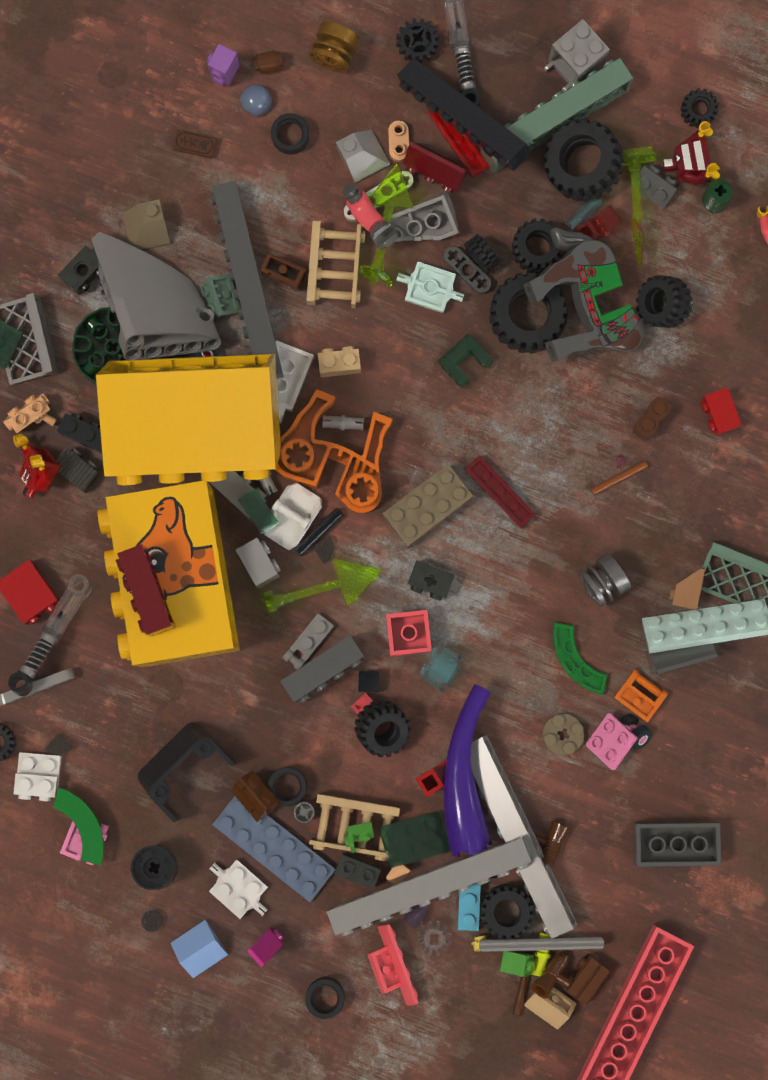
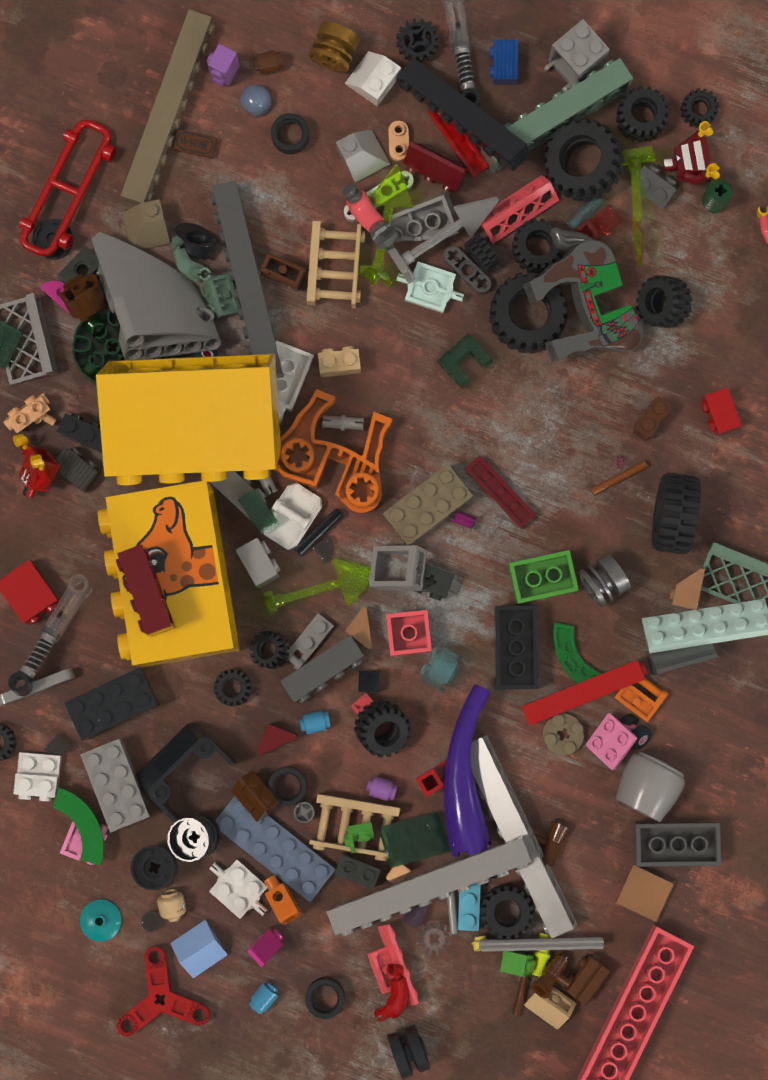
none -> red bar [19,119,117,257]
none -> black tile [32,219,74,260]
none -> dark pink plate [39,281,71,315]
none -> reddish brown brick [59,273,108,322]
none -> black brick [64,667,160,741]
none -> light grey brick [80,739,152,833]
none -> teal dish [80,899,122,942]
none -> red piece [117,946,210,1037]
none -> dark tan brick [120,9,215,205]
none -> tan head [157,889,186,922]
none -> wheel [168,813,221,862]
none -> sand green arm [171,235,211,282]
none -> black piece [175,223,218,260]
none -> black tyre [213,669,252,706]
none -> black tyre [249,631,290,669]
none -> dark azure brick [249,982,279,1015]
none -> dark red slope [258,724,298,756]
none -> orange torso [264,875,303,925]
none -> dark azure brick [299,710,331,735]
none -> white slope [345,51,401,107]
none -> medium nougat slope [345,607,373,649]
none -> medium lavender brick [366,776,398,801]
none -> light grey window [368,545,427,591]
none -> red arm [374,964,409,1022]
none -> light grey piece [385,197,499,284]
none -> black wheel [387,1024,431,1079]
none -> light grey bar [447,891,458,934]
none -> magenta piece [453,511,477,531]
none -> coral fence [480,175,559,244]
none -> blue brick [489,39,518,84]
none -> black brick [494,605,538,690]
none -> bright green brick [507,550,579,605]
none -> red brick [521,659,647,726]
none -> light grey piece [615,752,685,822]
none -> black tyre [616,86,669,142]
none -> medium nougat slope [616,865,674,922]
none -> black tyre [651,473,701,555]

